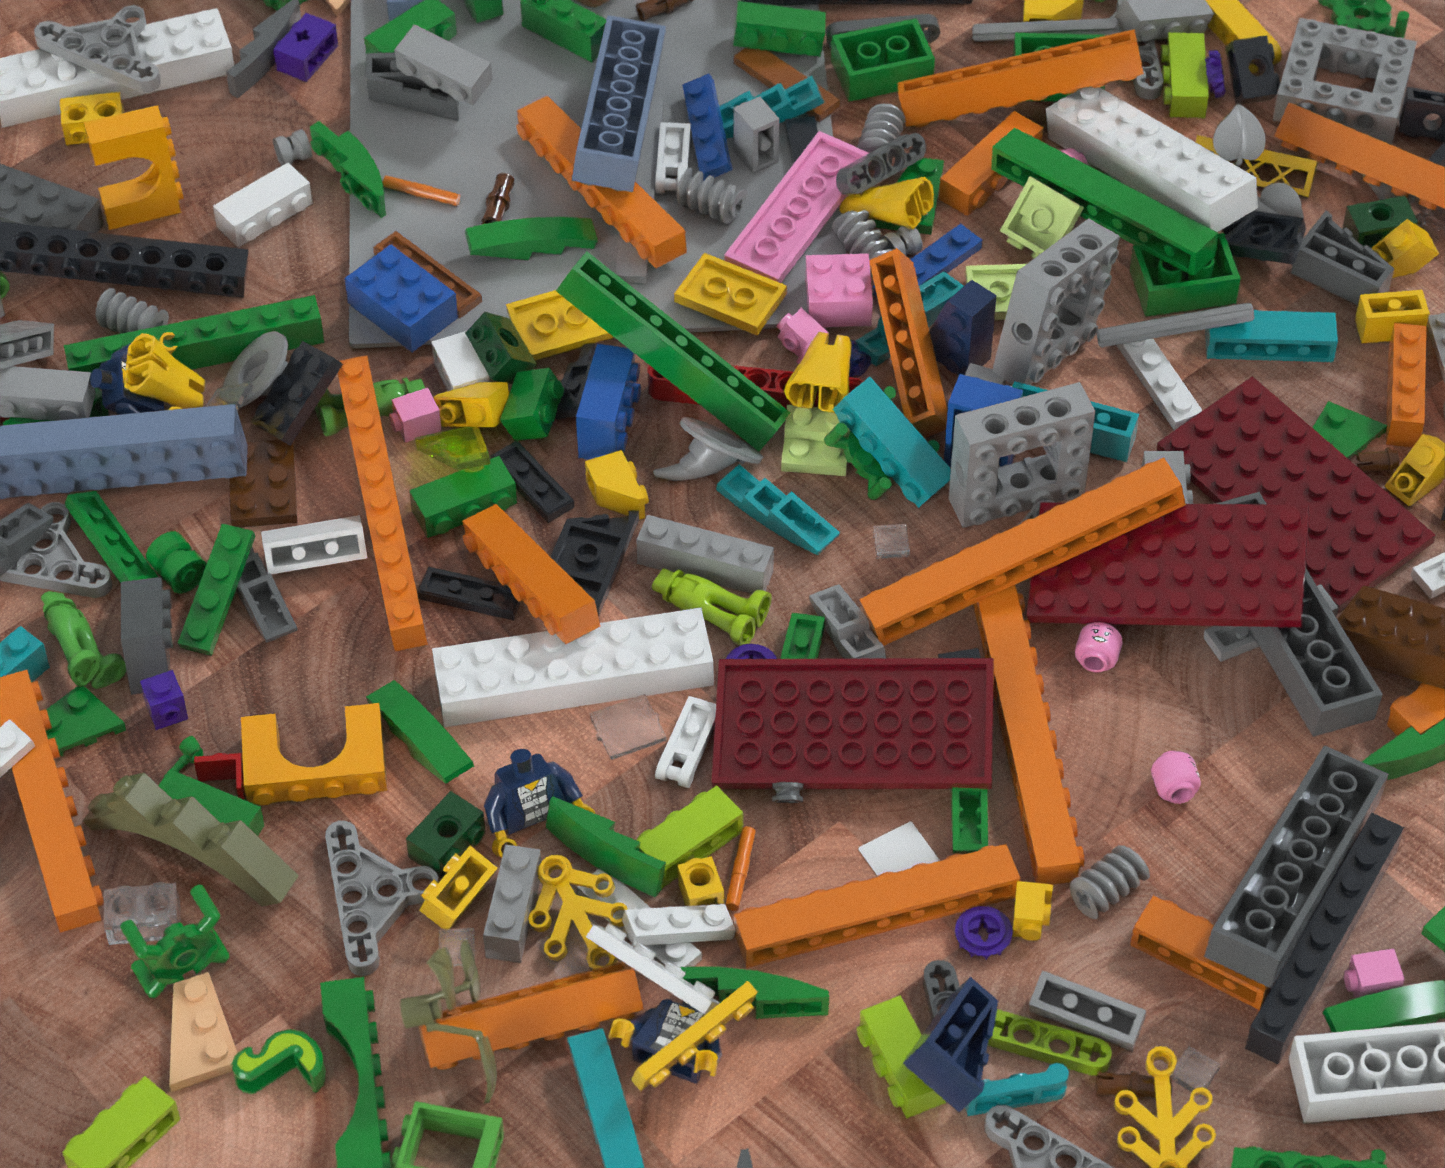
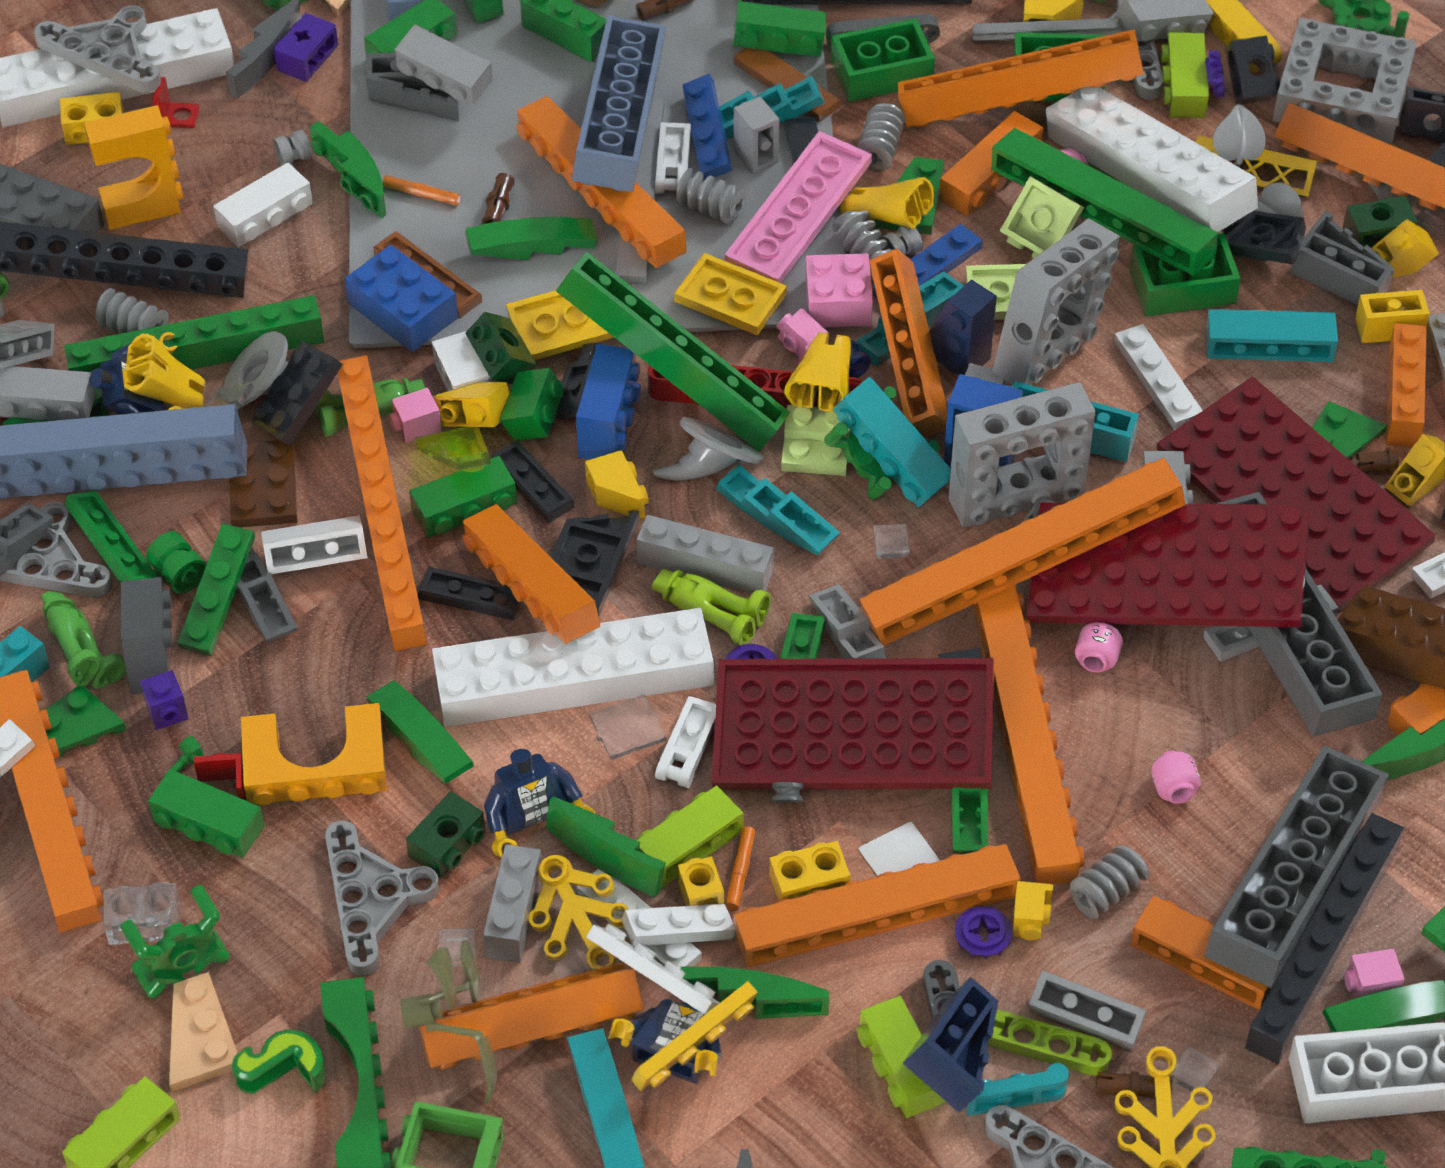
olive arch [82,772,299,906] -> none
yellow brick [419,846,497,932] -> none
dark grey beam [836,133,926,195] -> none
light grey axle [1096,302,1254,348] -> none
none -> red bracket [152,77,200,128]
none -> yellow brick [769,841,851,900]

